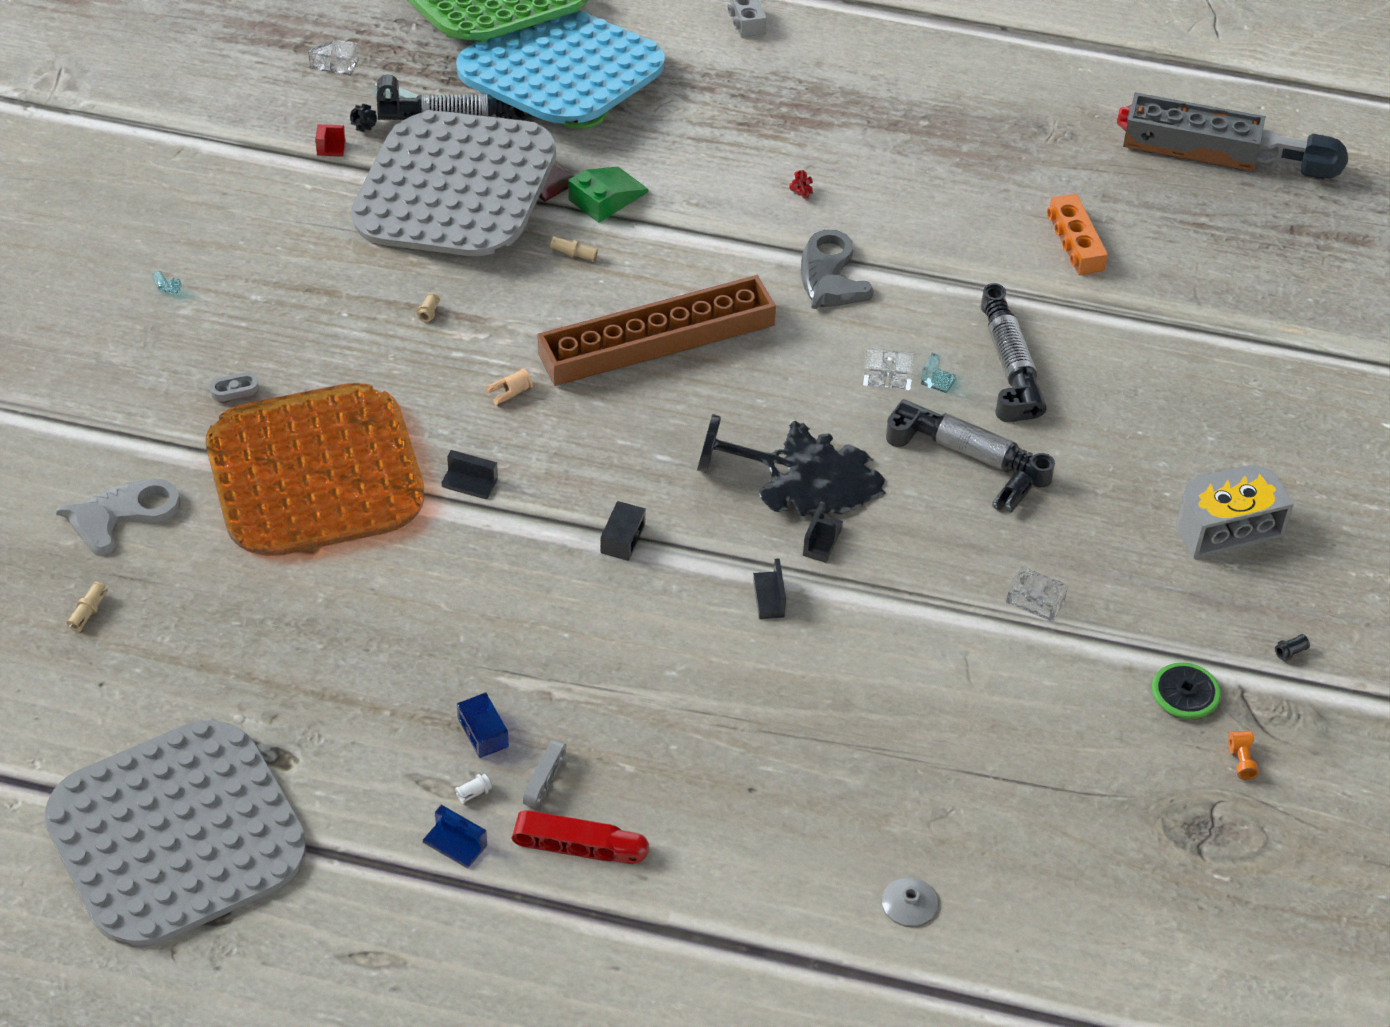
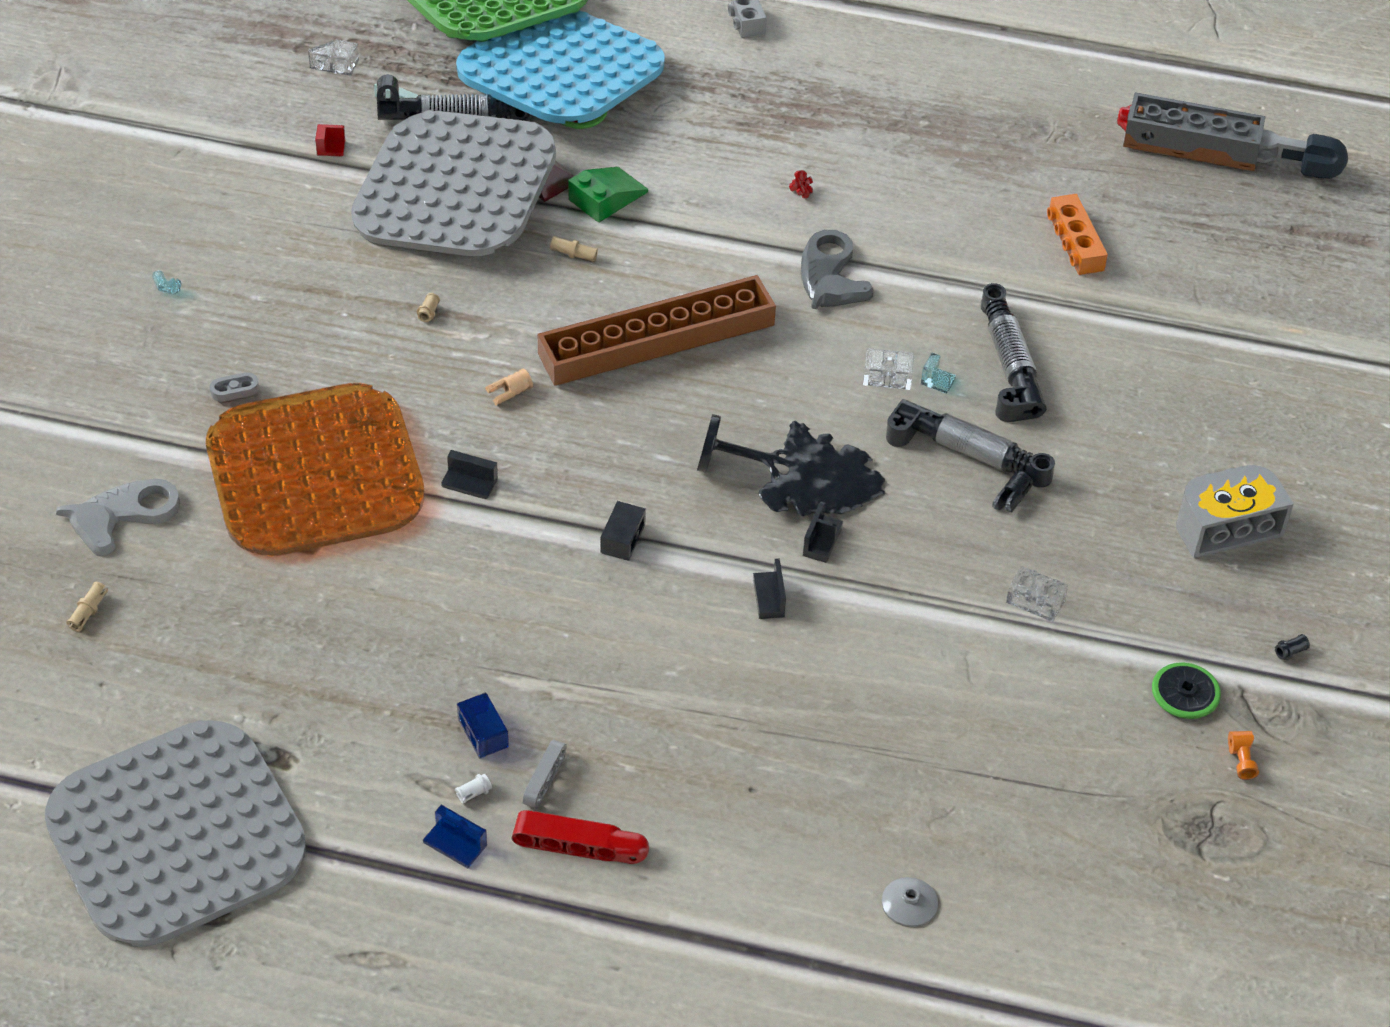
black gear [350,104,377,132] -> none

